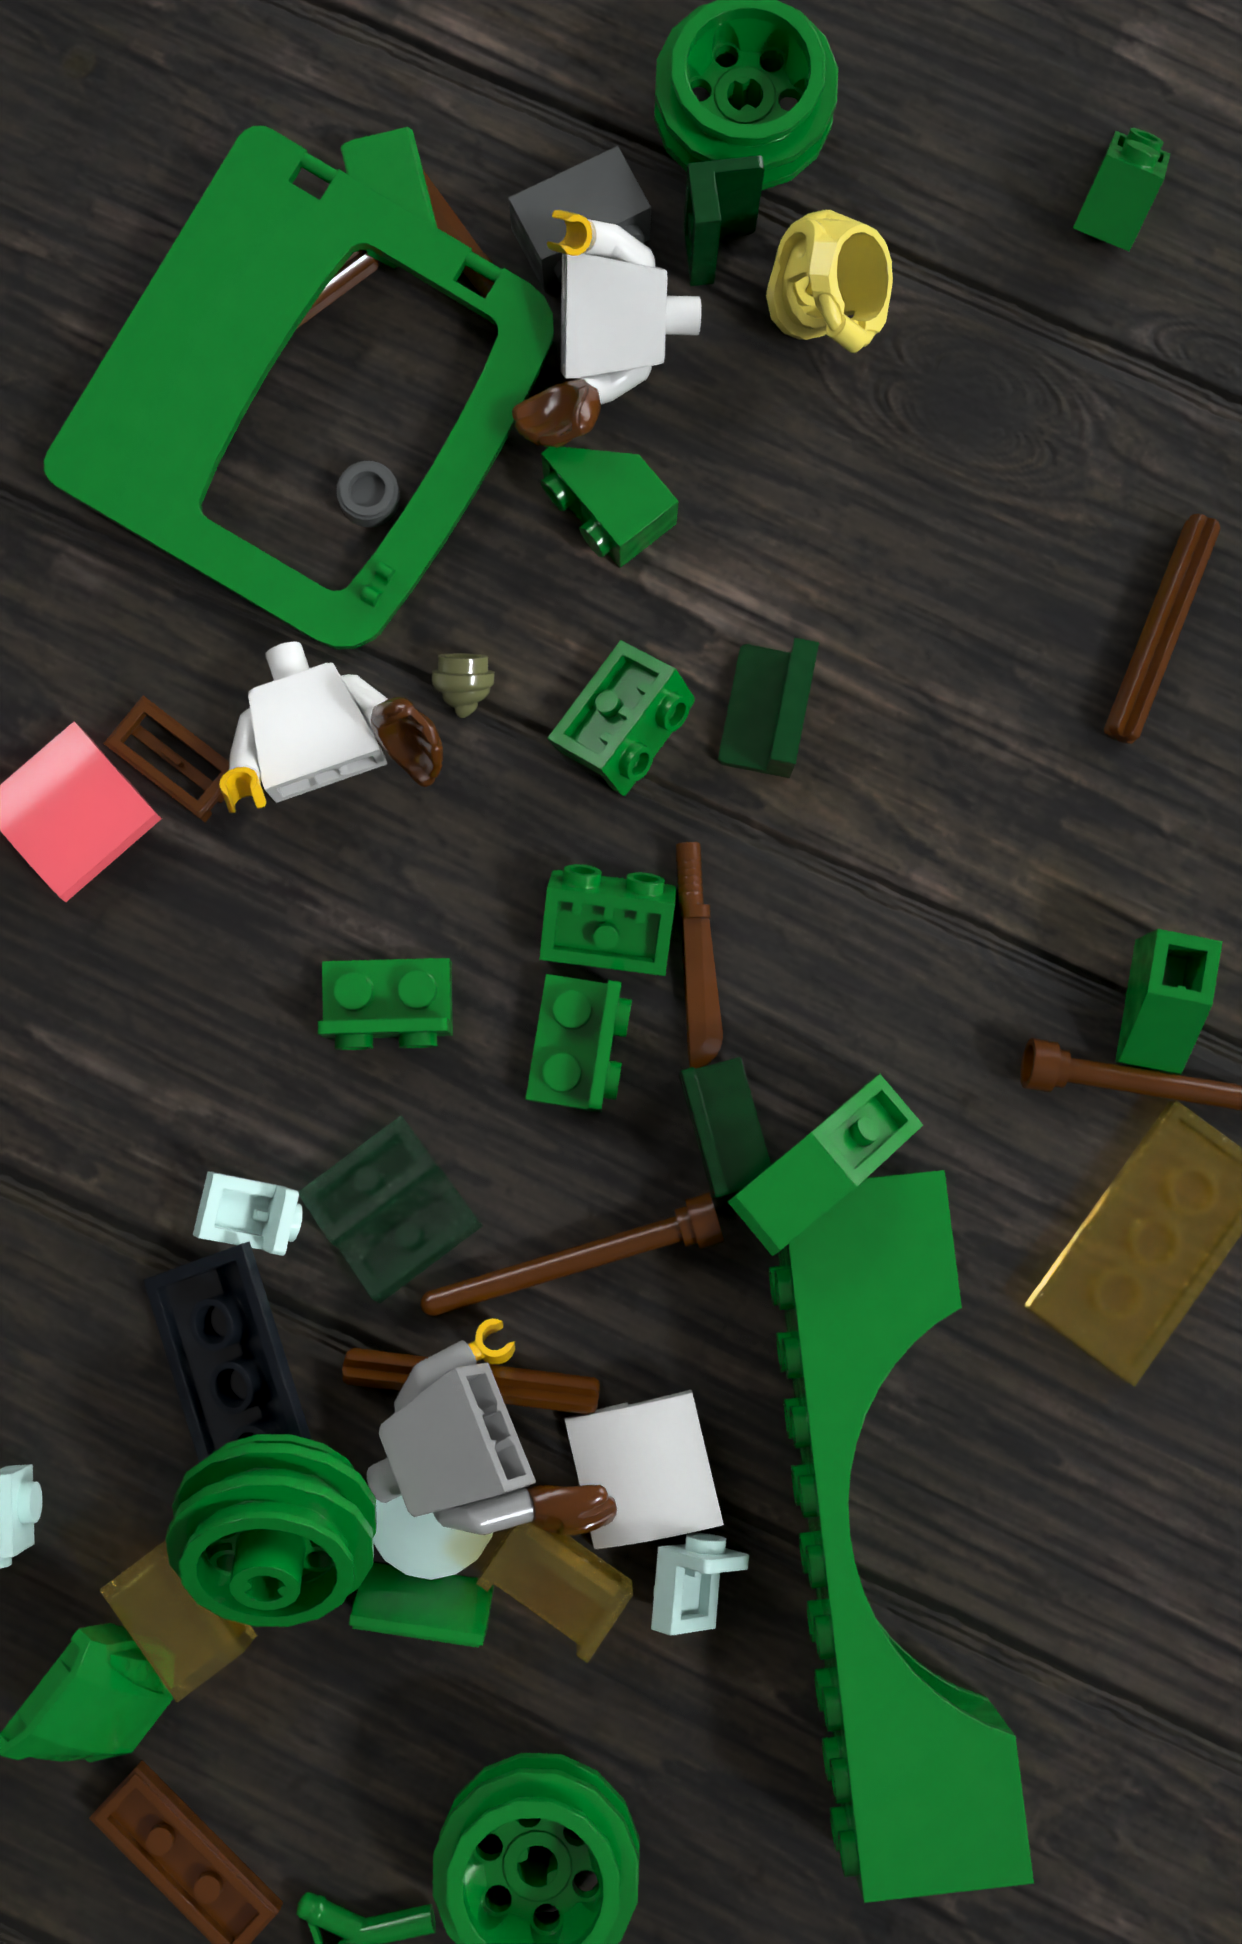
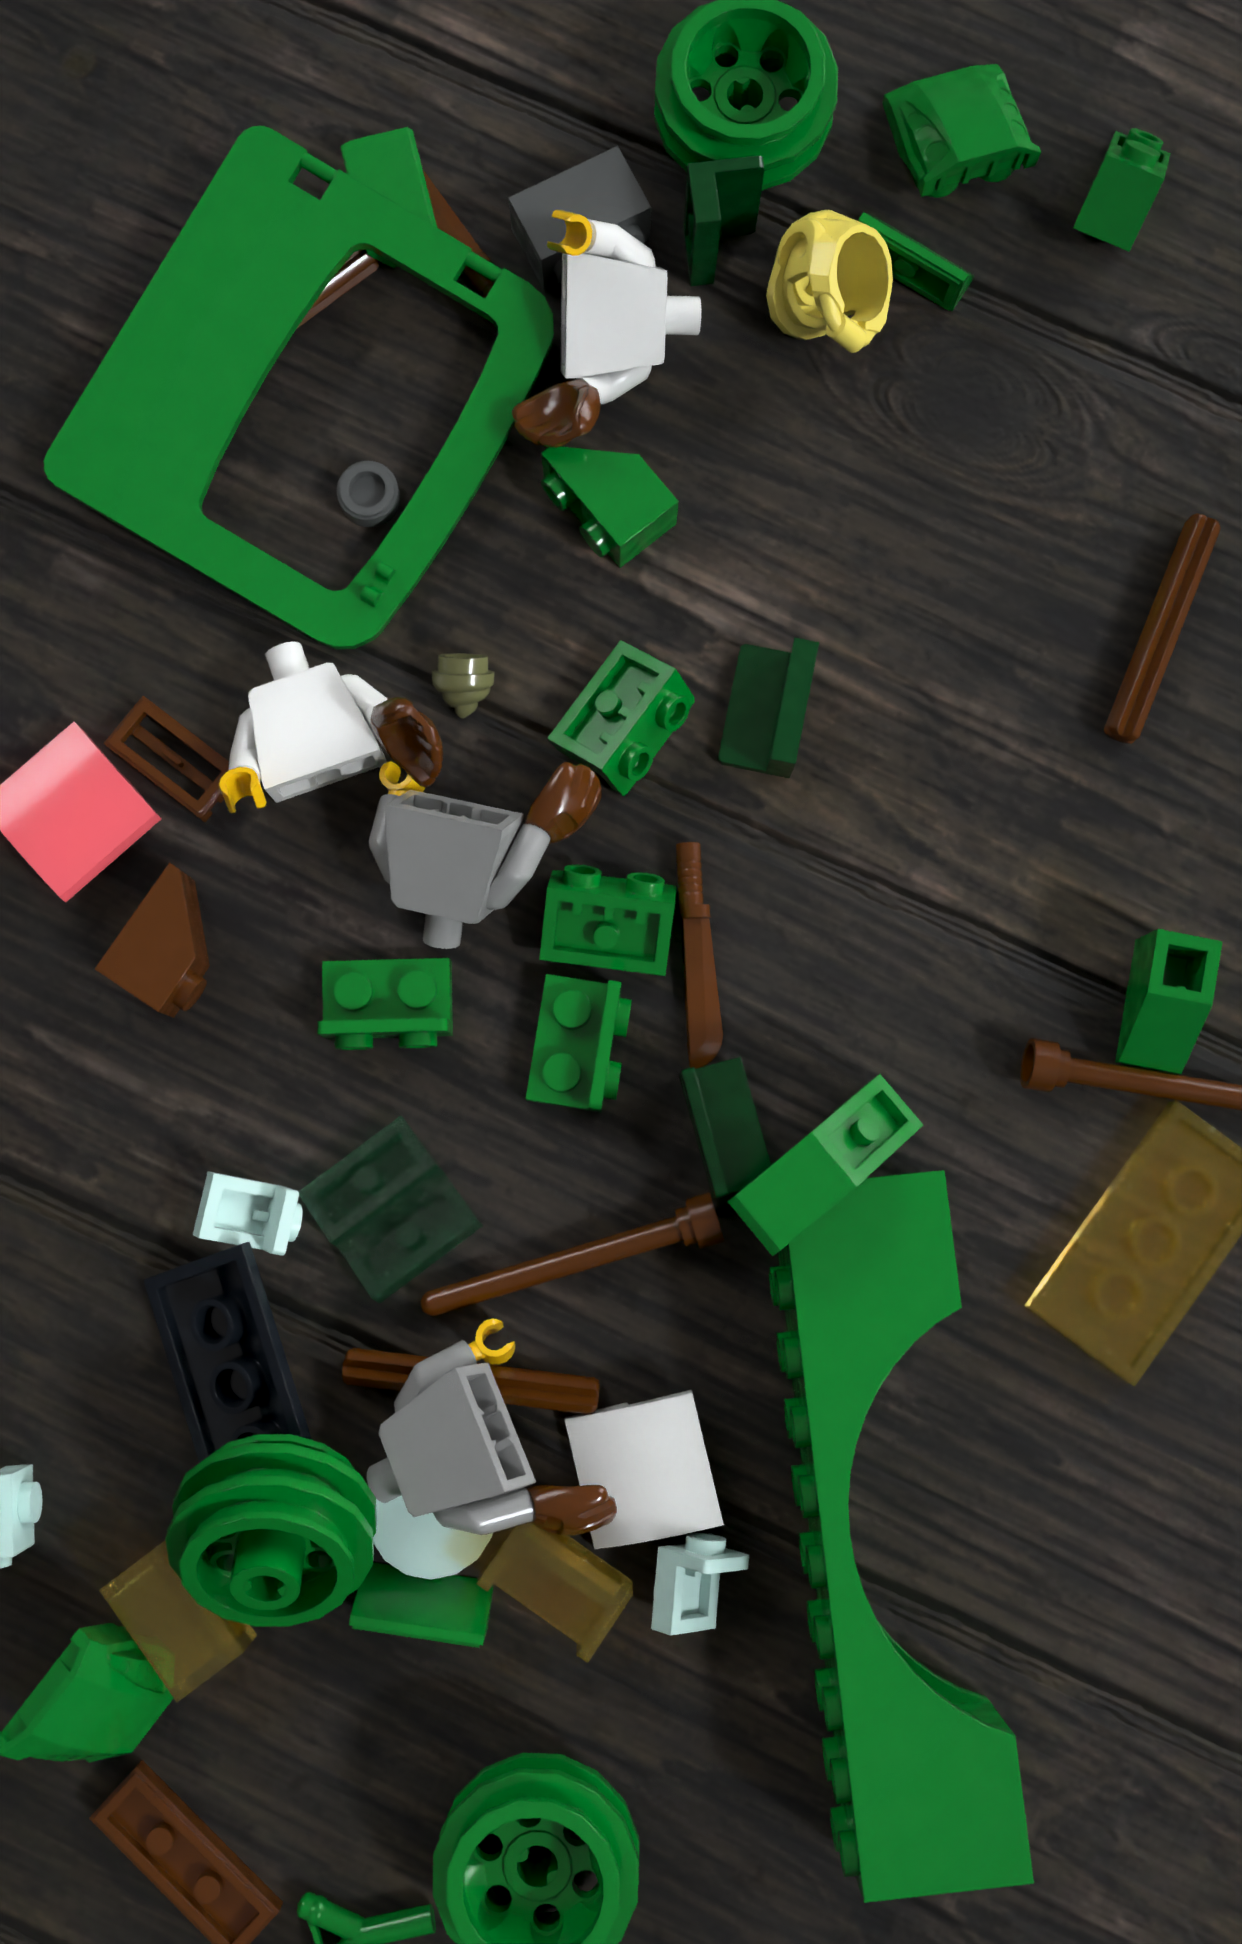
none -> reddish brown slope [95,862,210,1018]
none -> light grey torso [369,761,602,949]
none -> green slope [858,212,974,311]
none -> green slope [882,64,1041,198]

